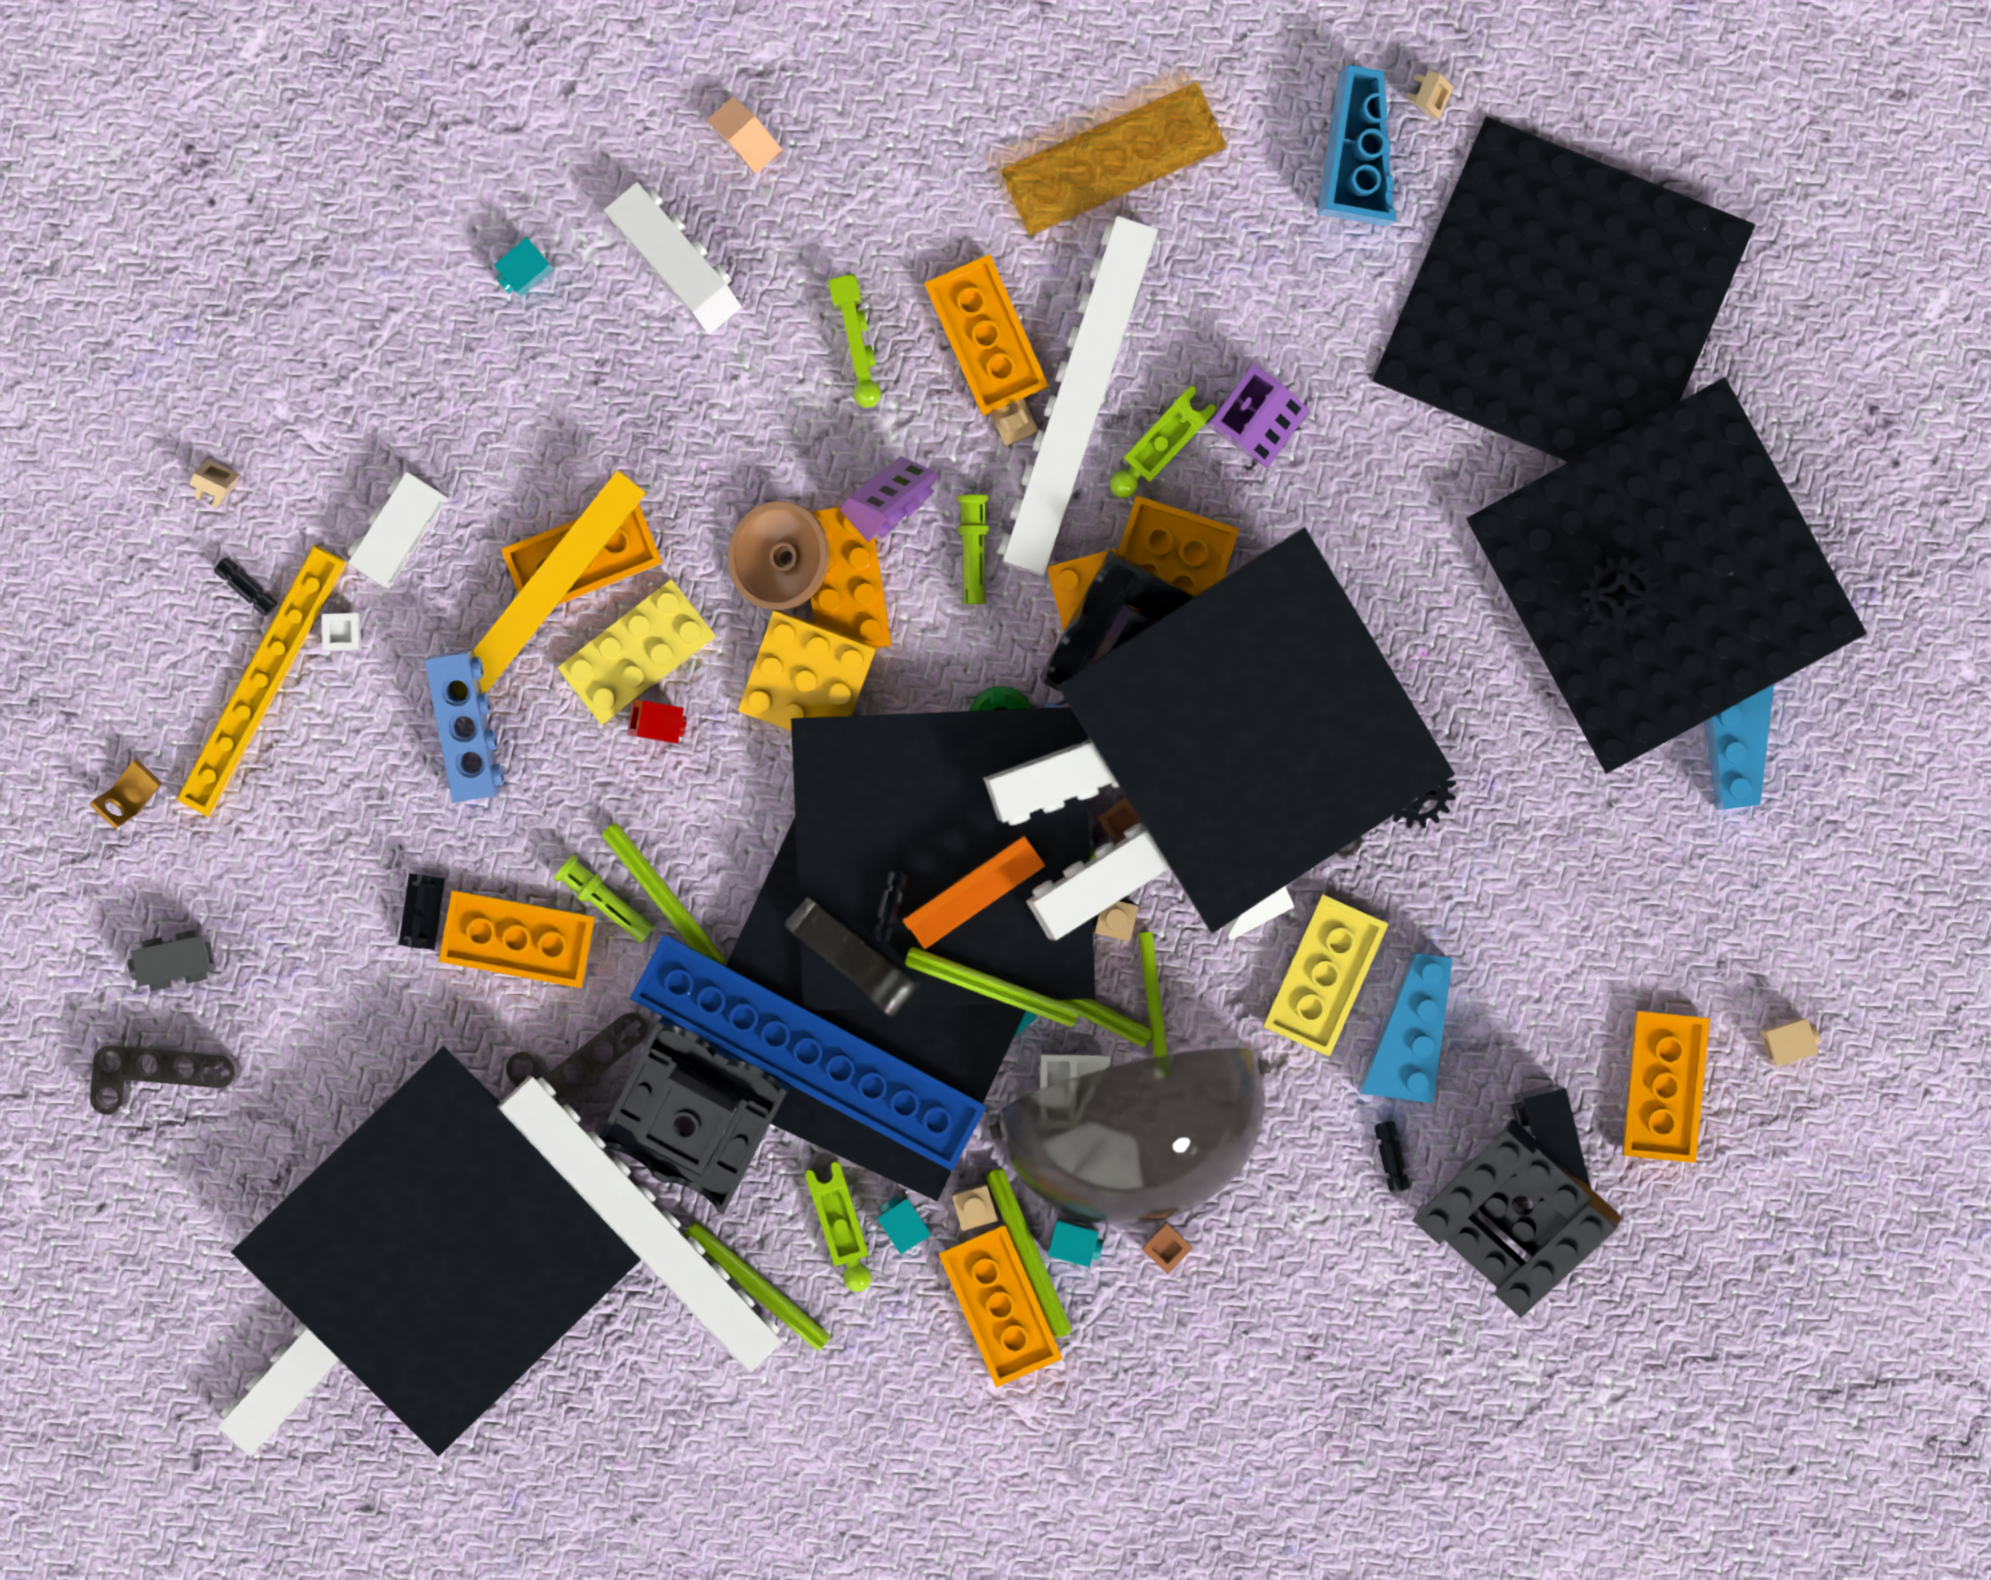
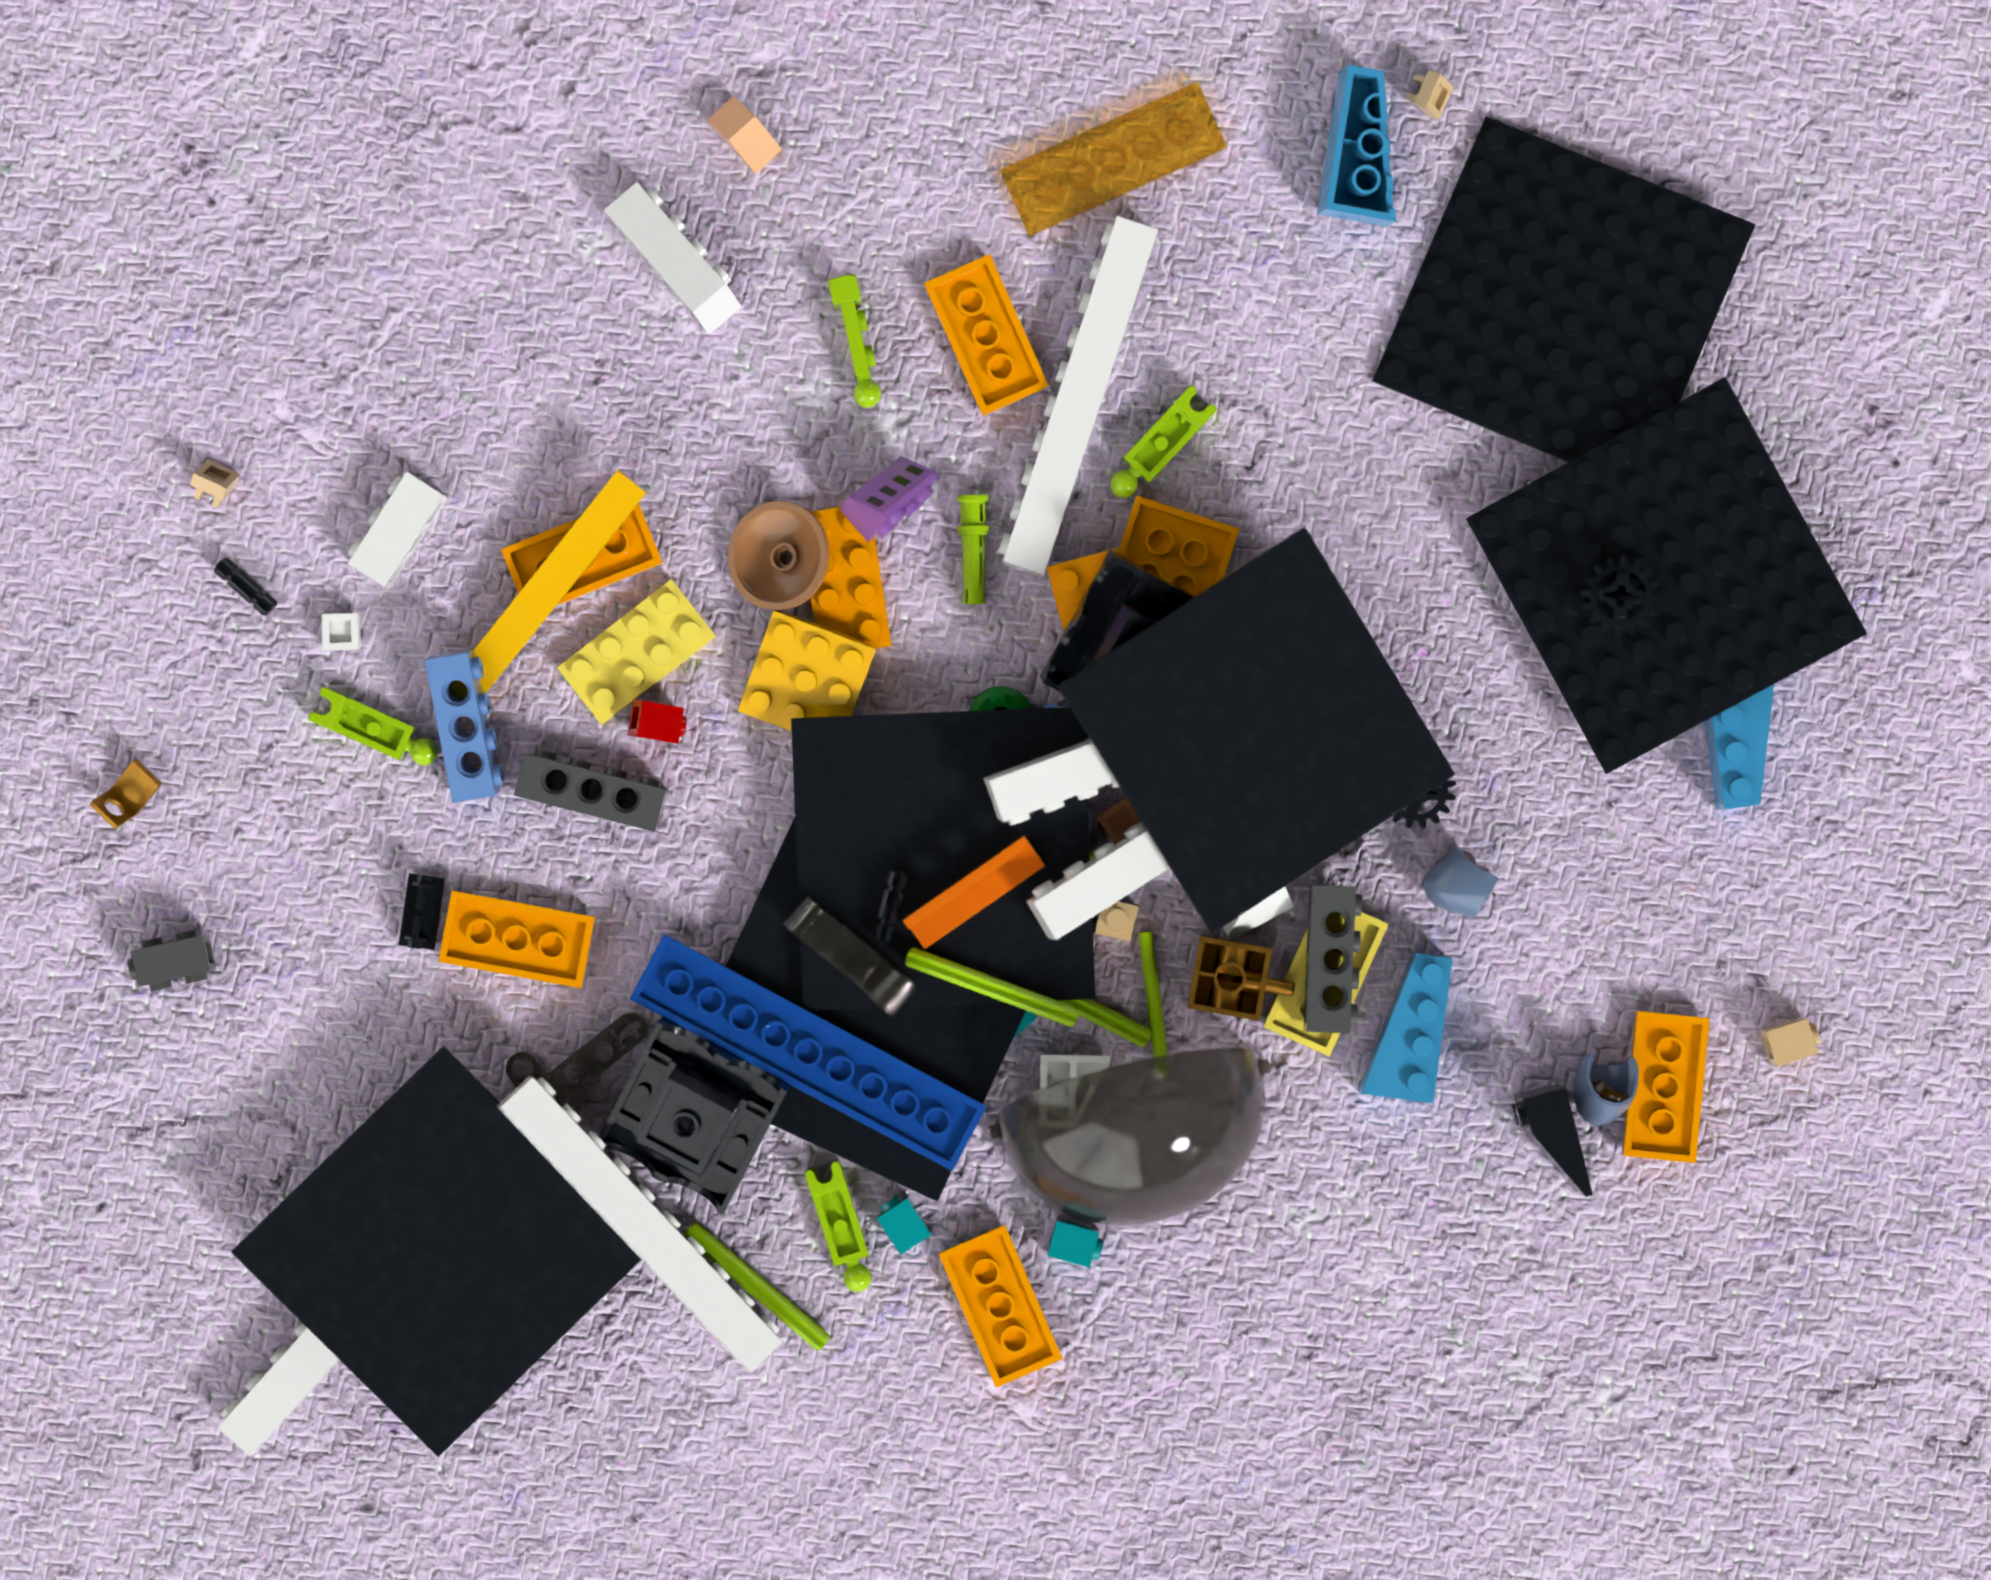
clear smoke beam [90,1044,242,1115] -> none
yellow tile [176,545,348,817] -> none
teal brick [494,237,554,297] -> none
lime pin [553,854,655,944] -> none
lime axle [602,823,726,965] -> none
tan brick [952,1182,997,1231] -> none
lime axle [985,1167,1072,1338] -> none
tan tile [991,398,1038,447] -> none
nougat plate [1141,1222,1193,1274] -> none
medium lavender slope [1208,364,1309,469] -> none
black axle [1374,1121,1410,1193] -> none
black piece [1412,1118,1622,1318] -> none
none -> lime plate [308,687,439,766]
none -> dark grey brick [514,749,669,832]
none -> pearl gold piece [1187,935,1295,1021]
none -> dark grey brick [1303,885,1362,1034]
none -> sand blue piece [1422,846,1498,919]
none -> sand blue piece [1574,1053,1639,1126]

